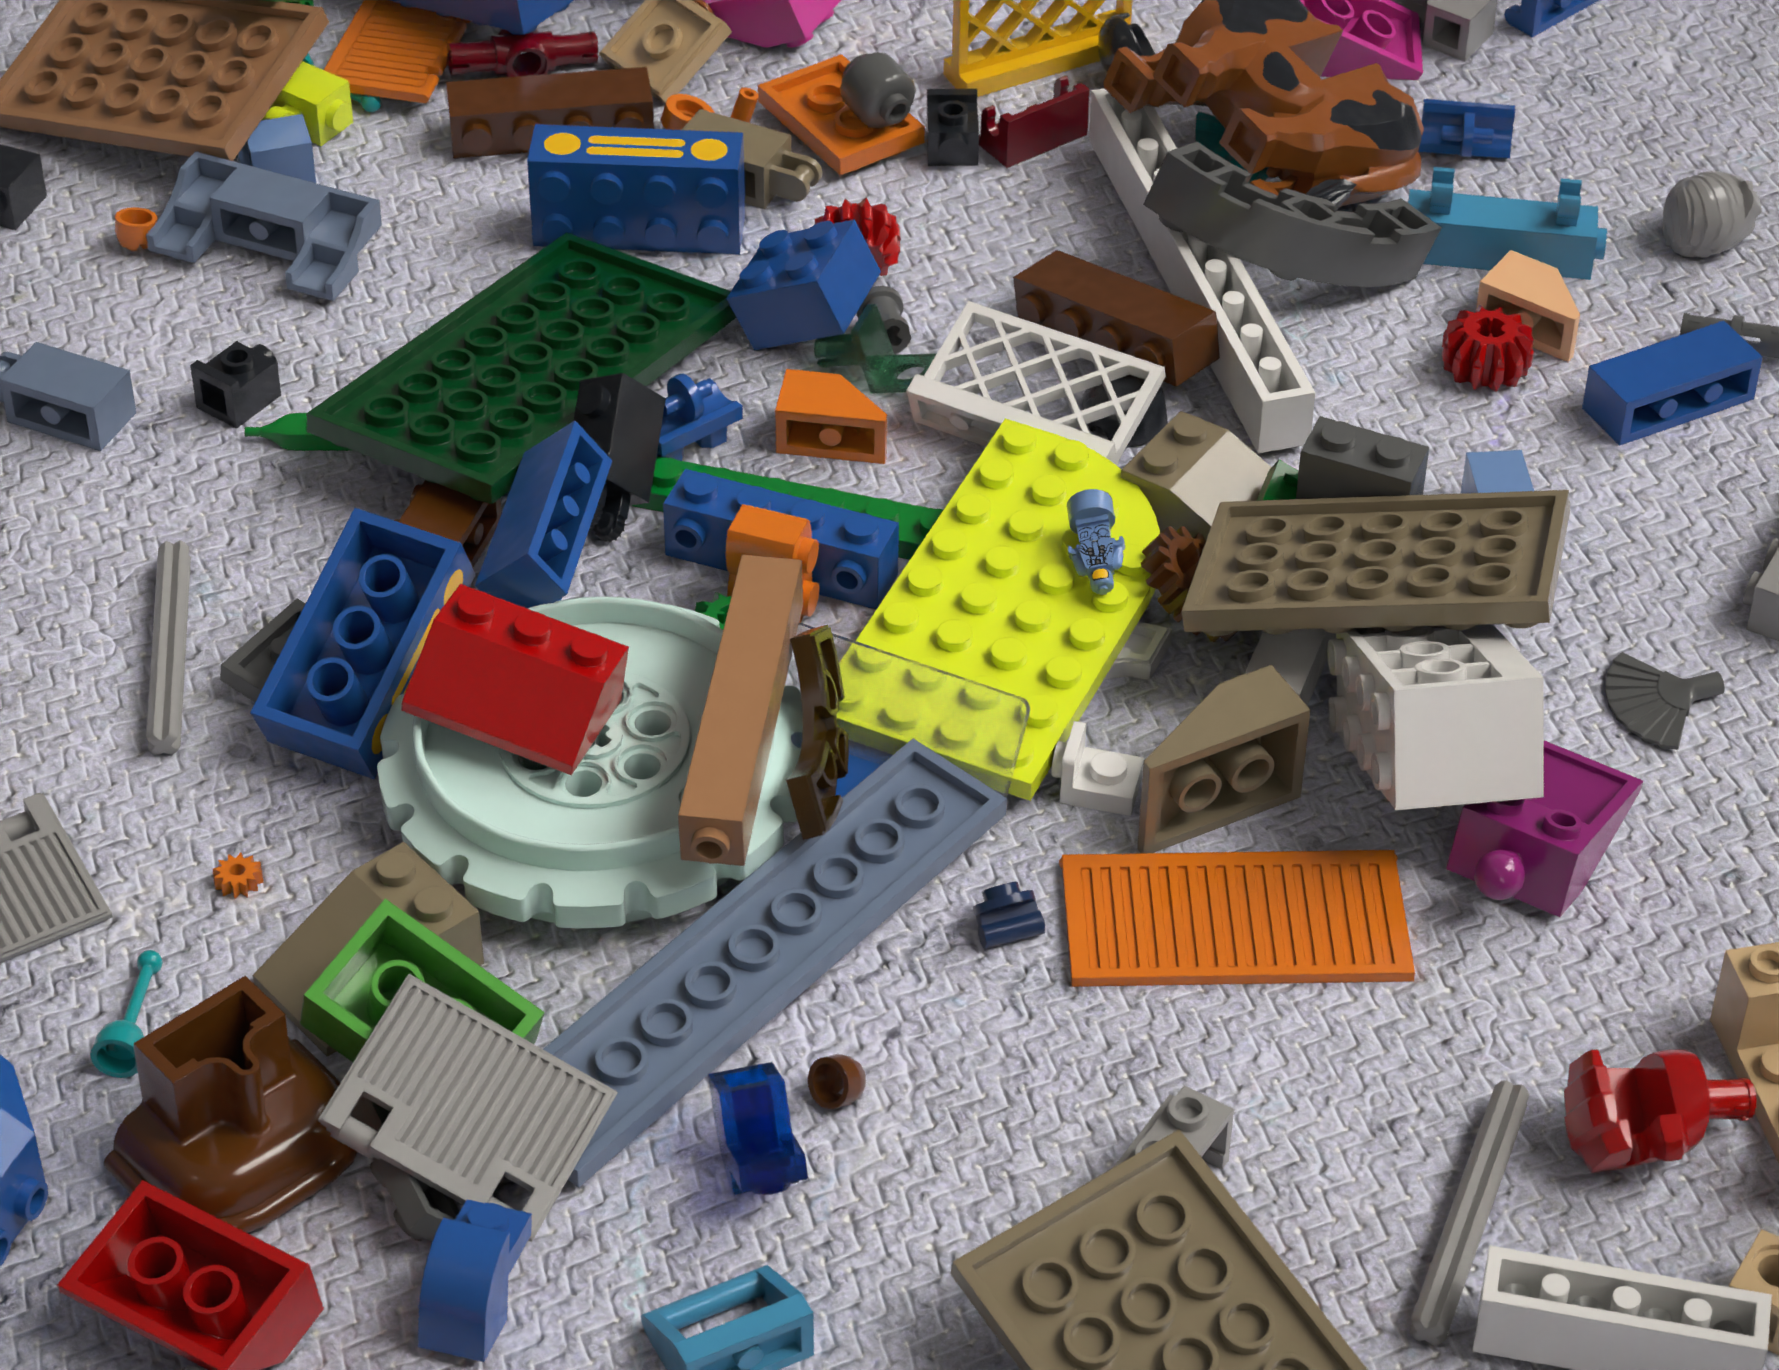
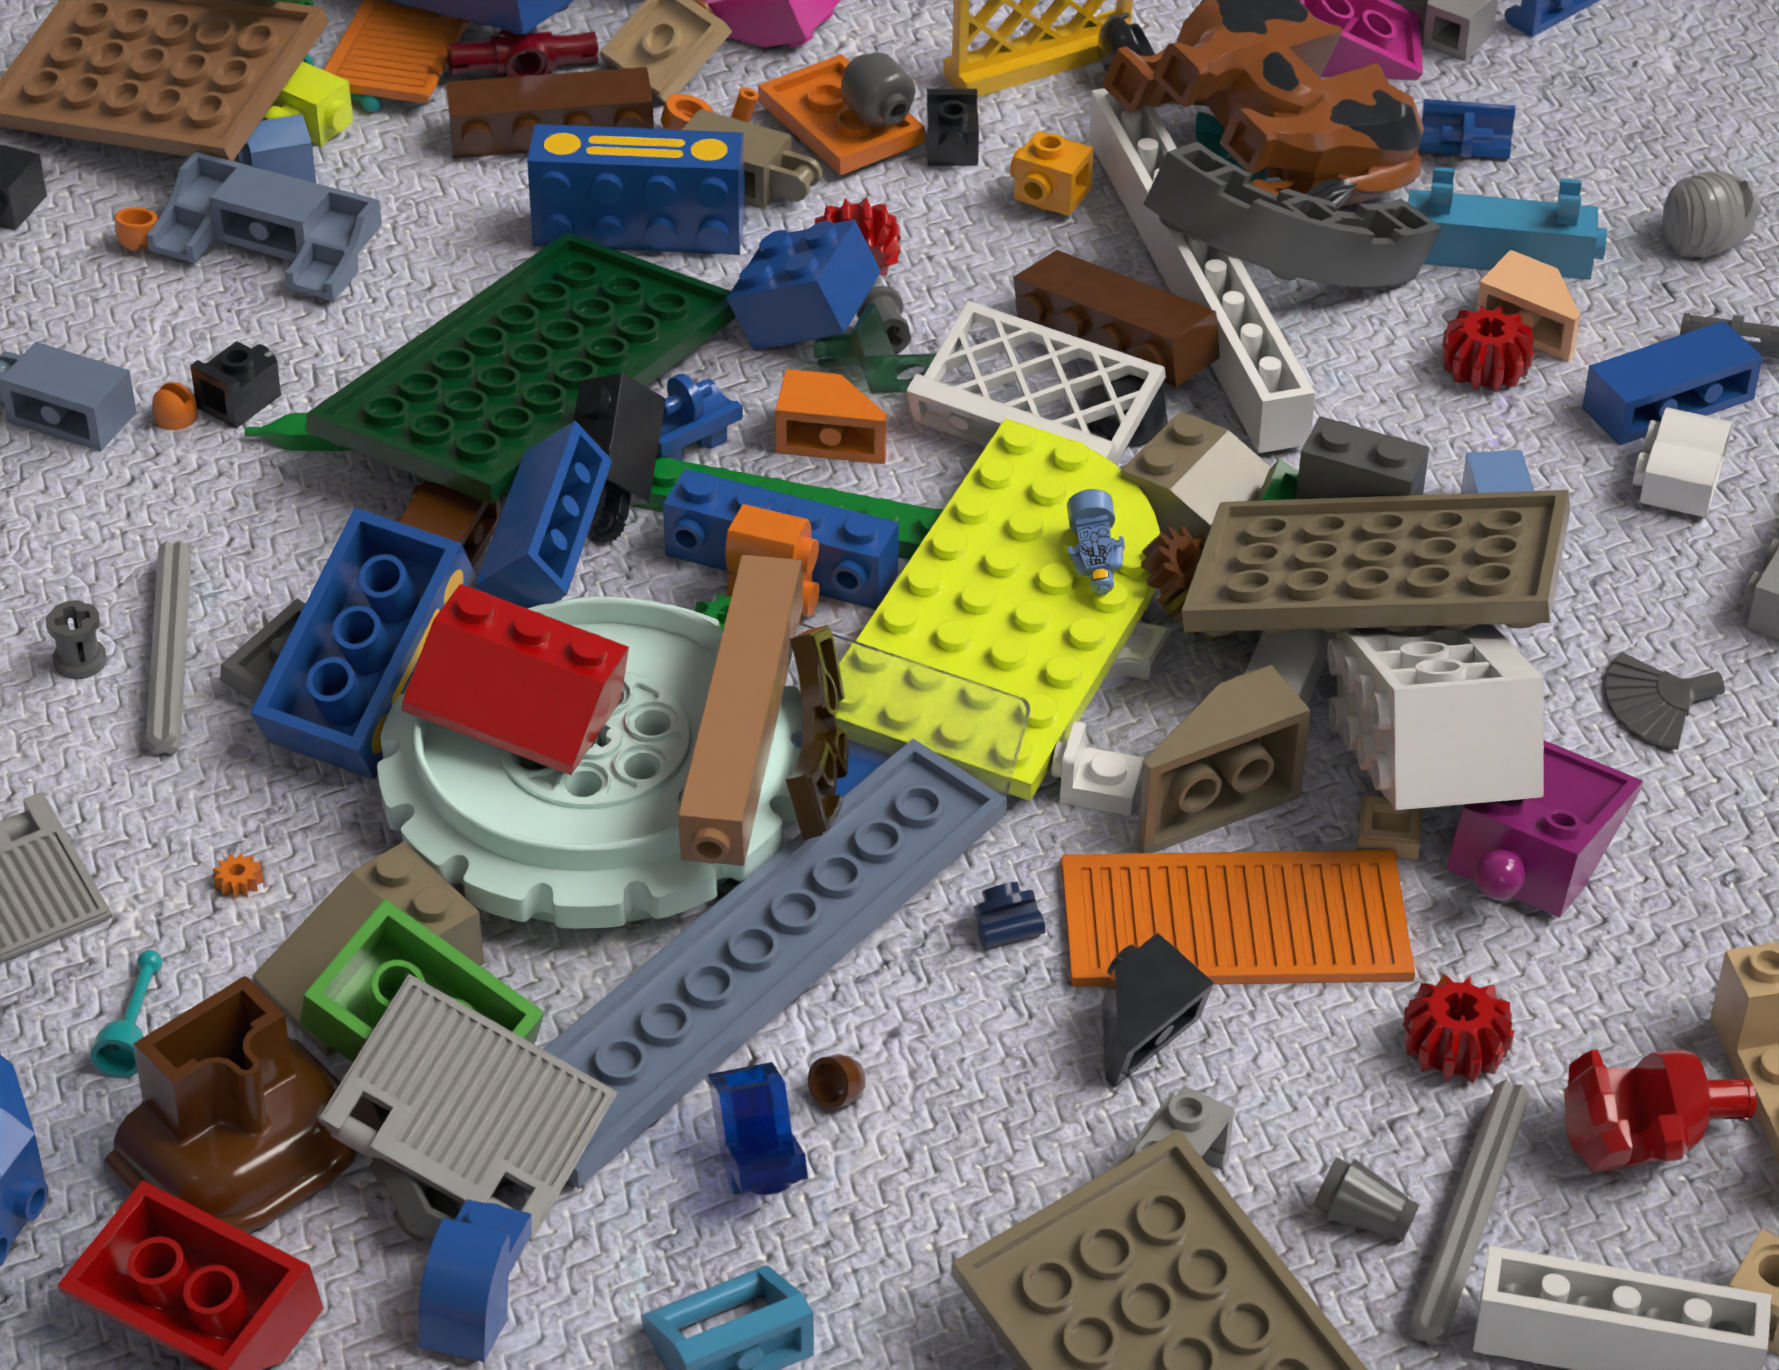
dark red hinge [979,75,1090,168] -> none
none -> dark grey bush [46,600,107,679]
none -> orange hinge [152,382,198,430]
none -> light orange brick [1010,131,1094,217]
none -> black slope [1102,933,1214,1088]
none -> dark grey cone [1314,1157,1420,1241]
none -> tan tile [1357,795,1423,860]
none -> red gear [1402,973,1514,1084]
none -> white brick [1633,407,1732,517]

